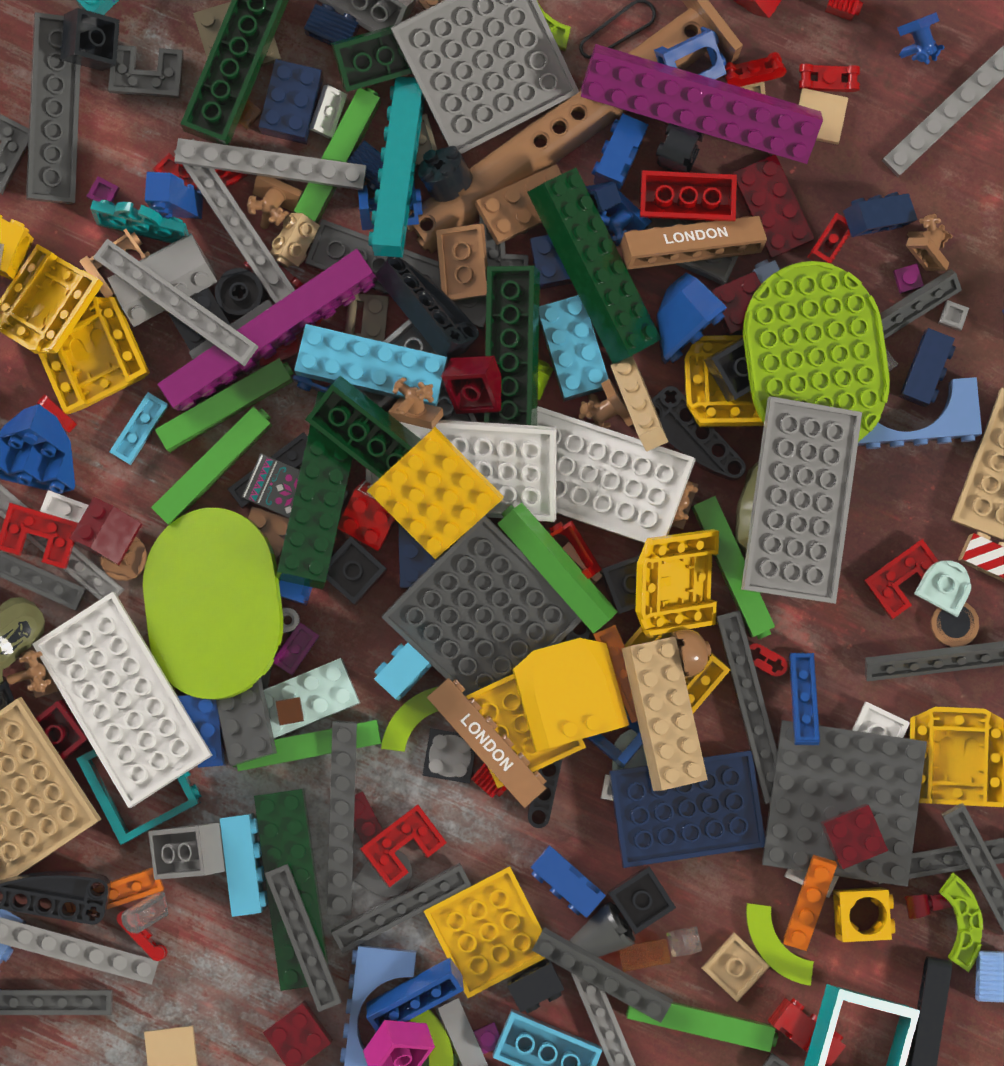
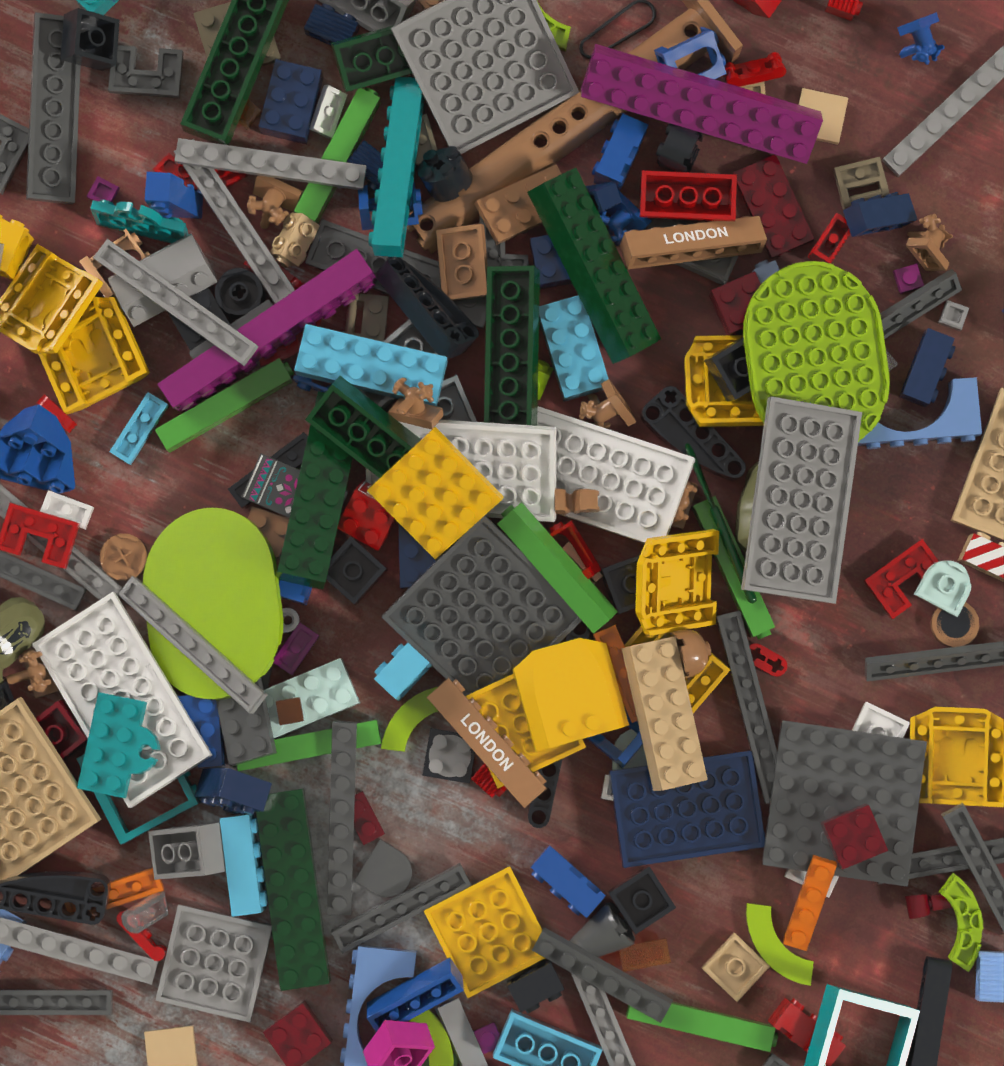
dark red slope [70,497,142,566] -> none
bright green brick [151,406,272,525] -> none
dark grey plate [264,864,342,1012] -> none
red plate [360,804,447,888] -> none
dark red slope [441,356,501,414] -> none
tan brick [610,356,668,452] -> none
blue brick [656,272,727,364] -> none
clear plate [667,927,702,957] -> none
blue tile [789,653,820,745] -> none
red plate [799,64,860,92] -> none
yellow brick [833,887,895,942] -> none
none -> teal plate [77,692,160,798]
none -> light grey tile [118,576,268,714]
none -> light grey plate [155,904,272,1022]
none -> dark blue brick [194,768,272,815]
none -> medium nougat leg [555,488,600,515]
none -> dark green piece [685,443,757,604]
none -> dark tan plate [833,157,890,210]

